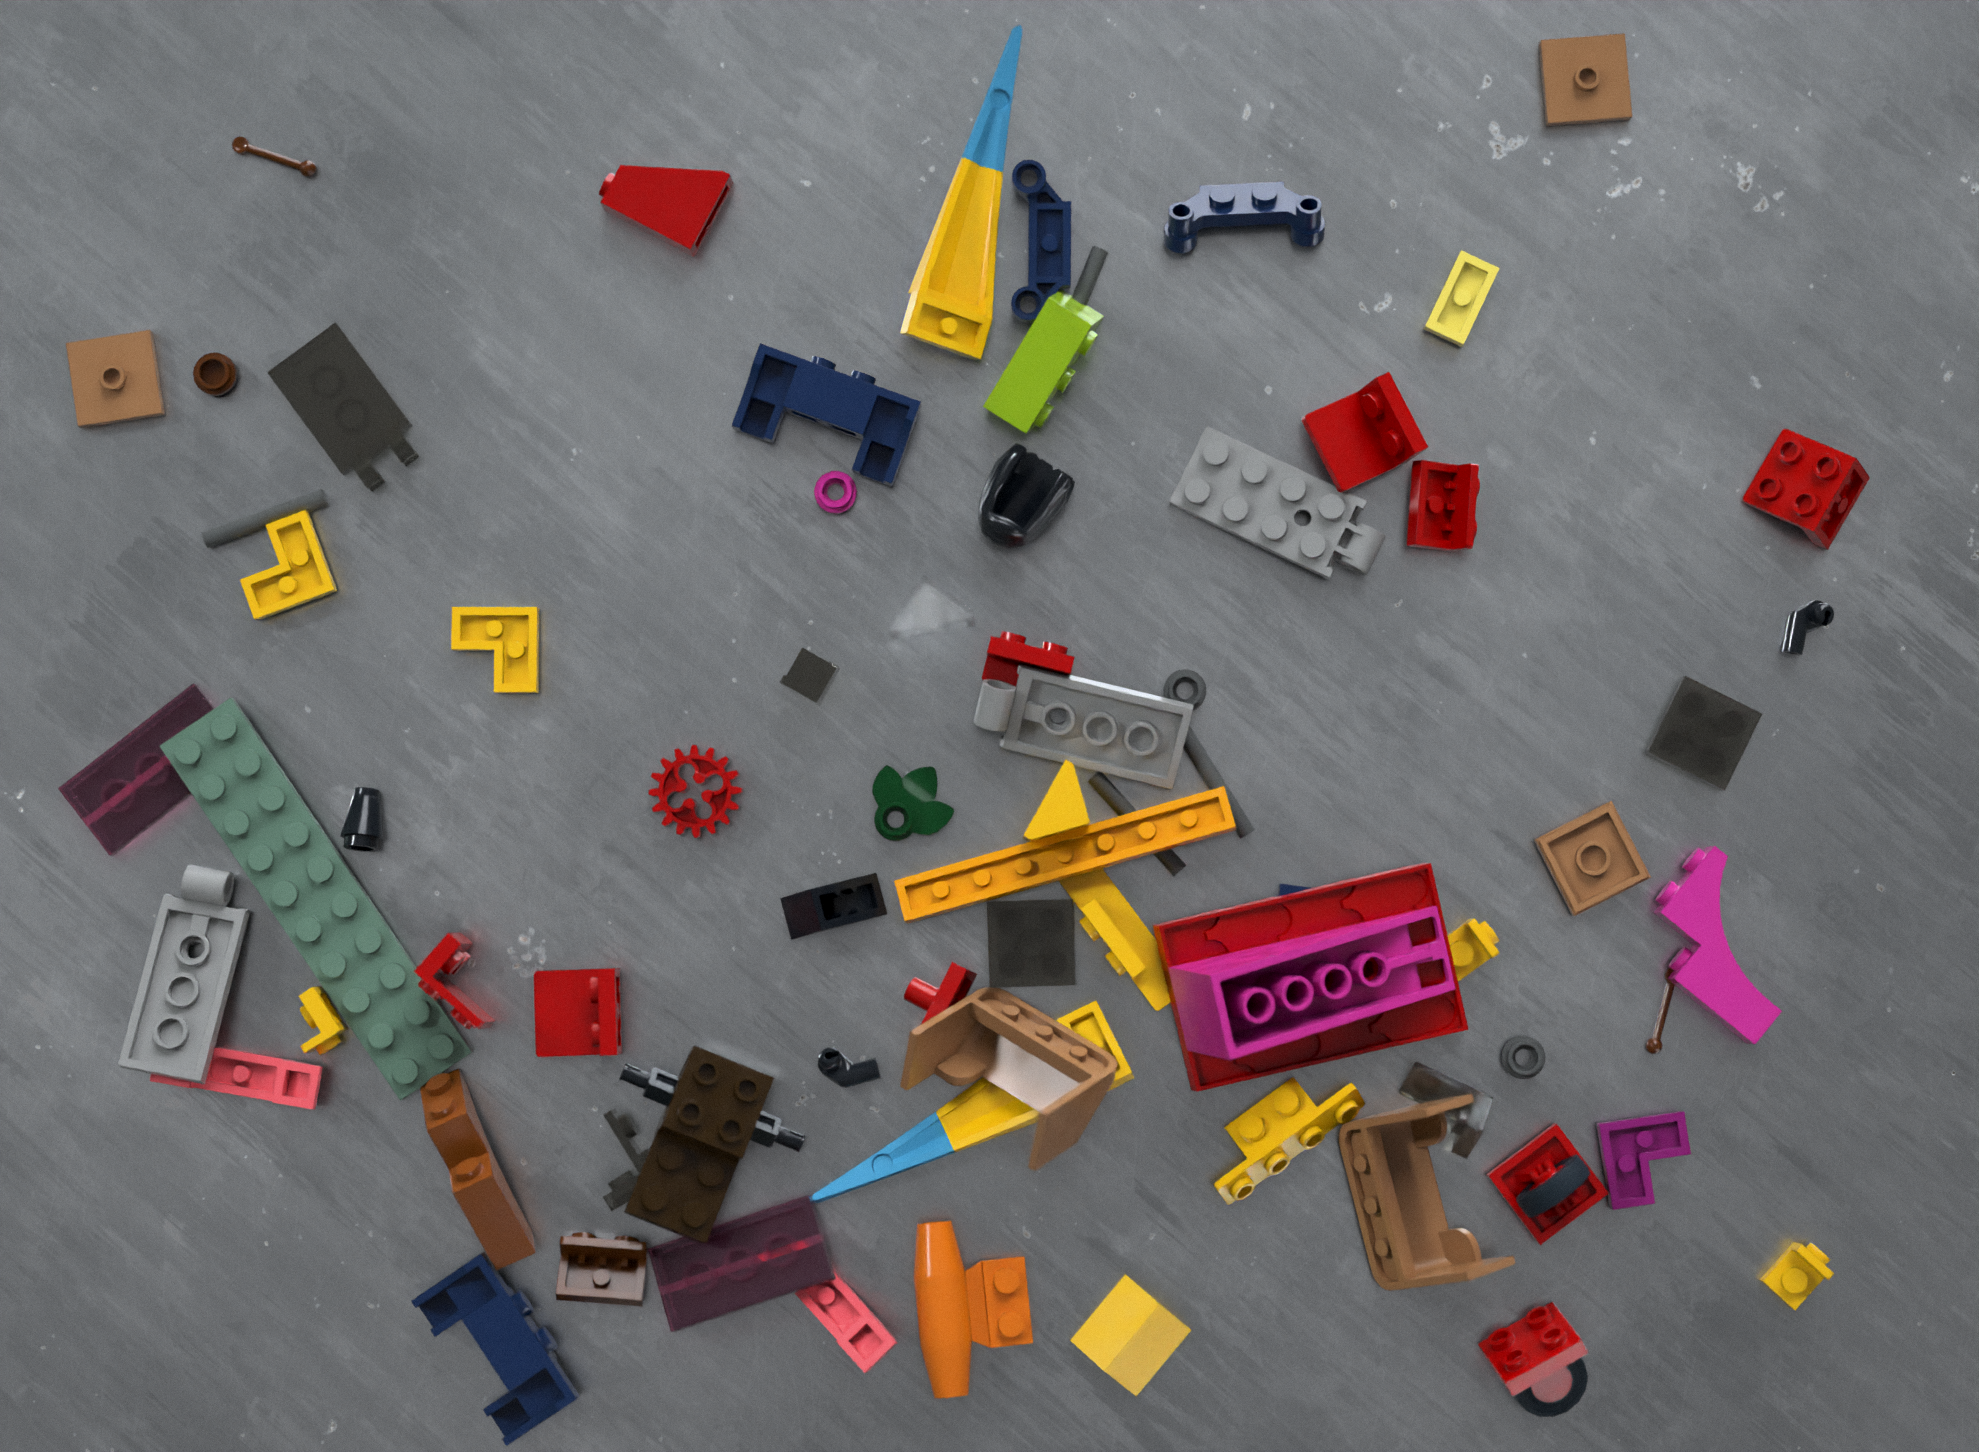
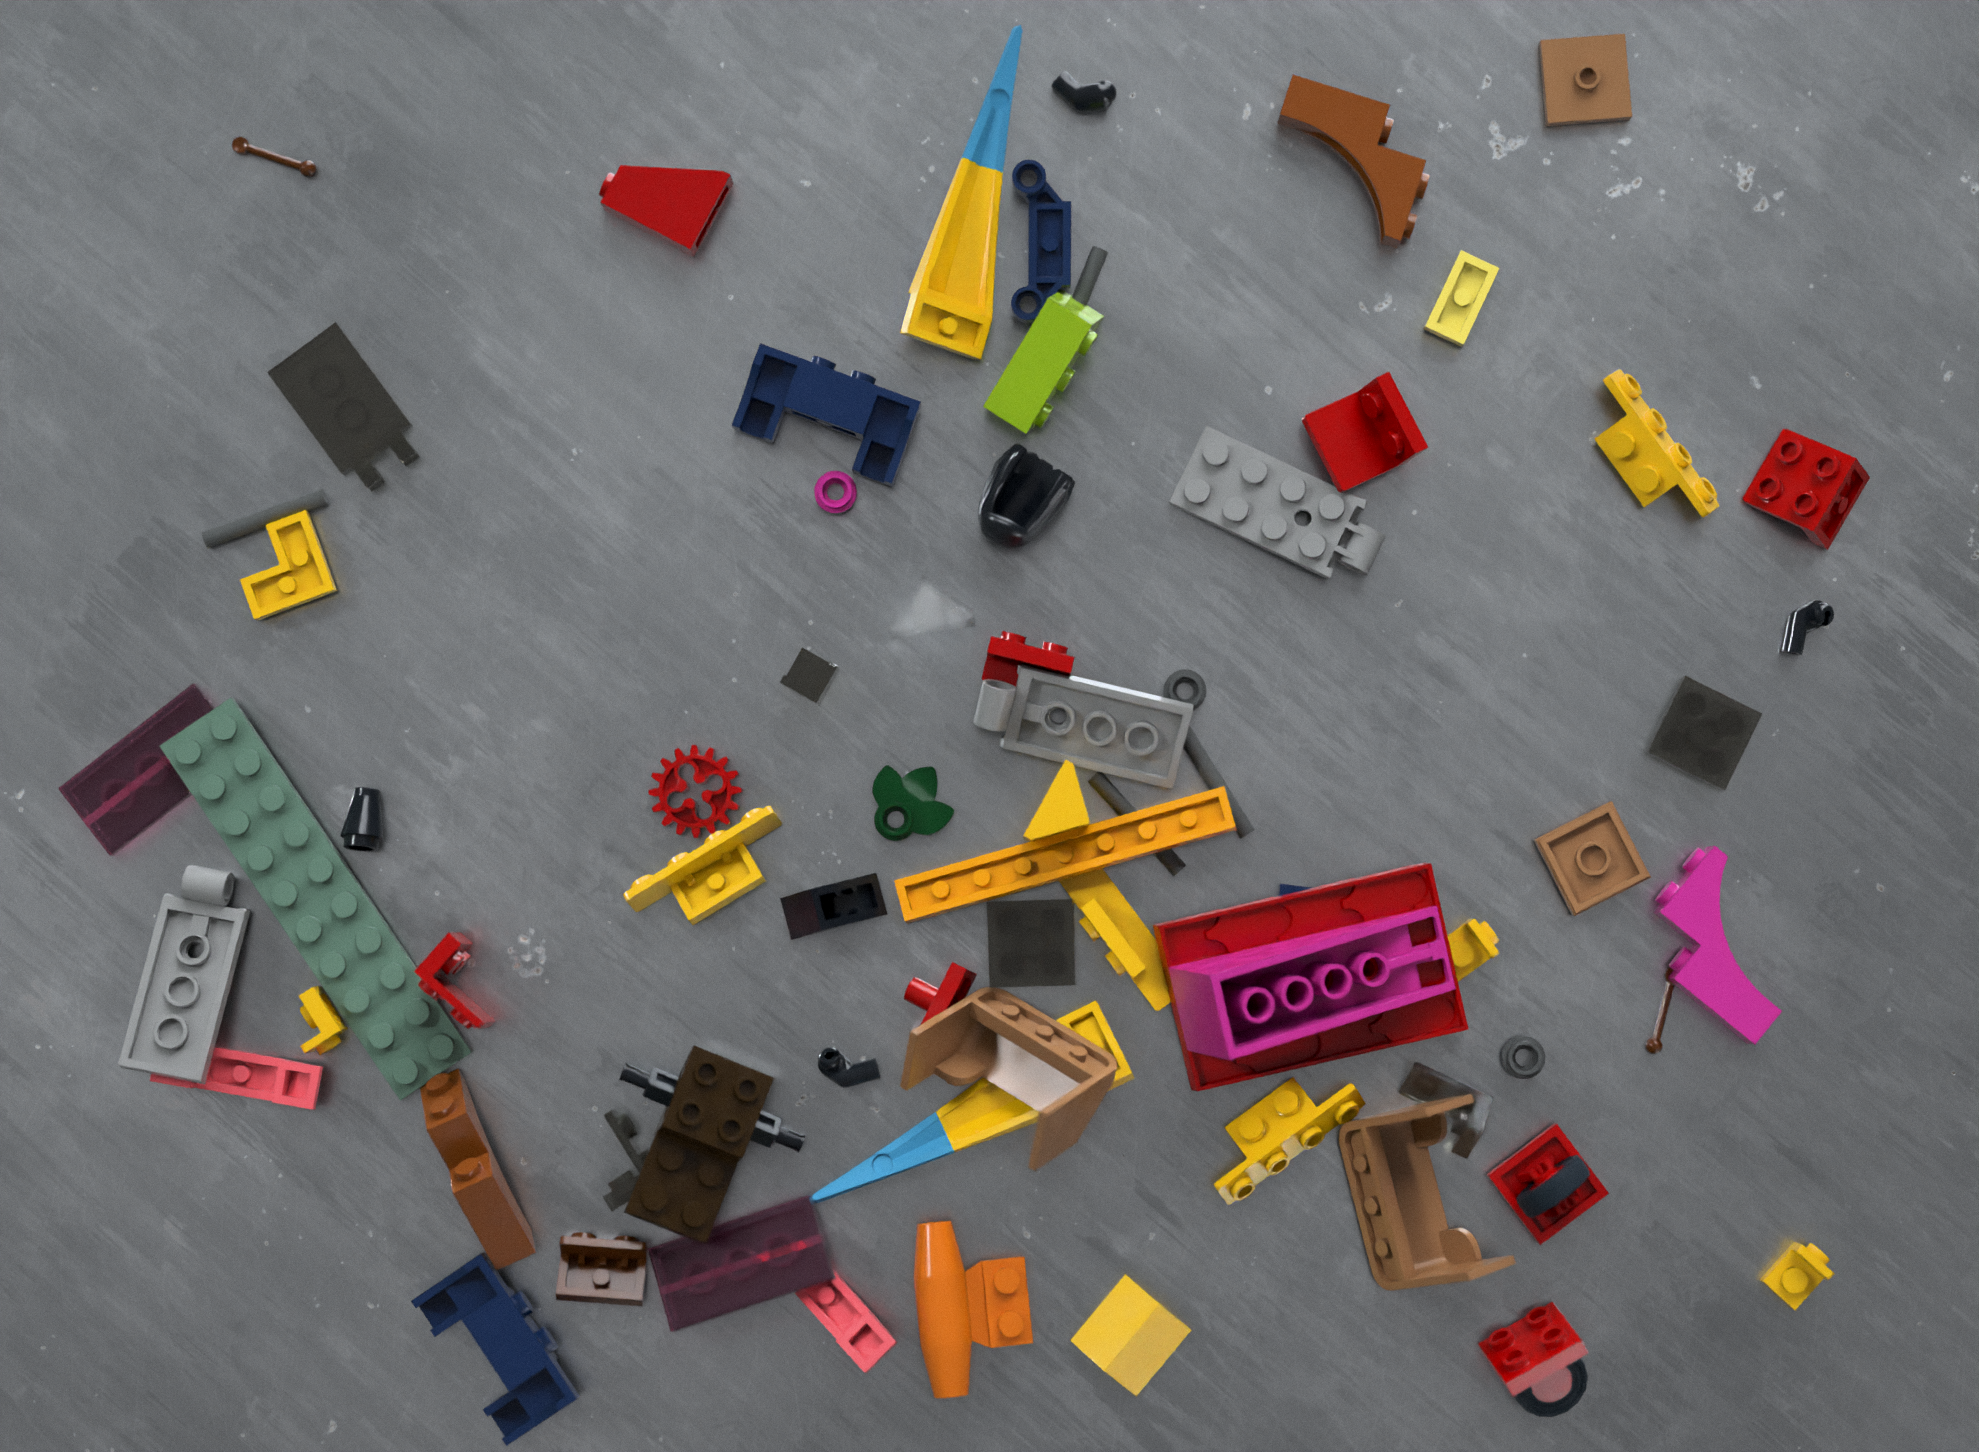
medium nougat plate [66,330,165,428] -> none
reddish brown plate [193,353,237,396] -> none
yellow plate [451,607,539,693] -> none
red bracket [534,968,622,1057] -> none
dark blue plate [1164,181,1325,253] -> none
red bracket [1407,460,1480,552] -> none
magenta plate [1596,1111,1691,1210] -> none
none -> yellow bracket [623,806,782,925]
none -> black arm [1051,71,1117,112]
none -> dark orange arch [1277,74,1430,249]
none -> yellow bracket [1594,369,1720,518]

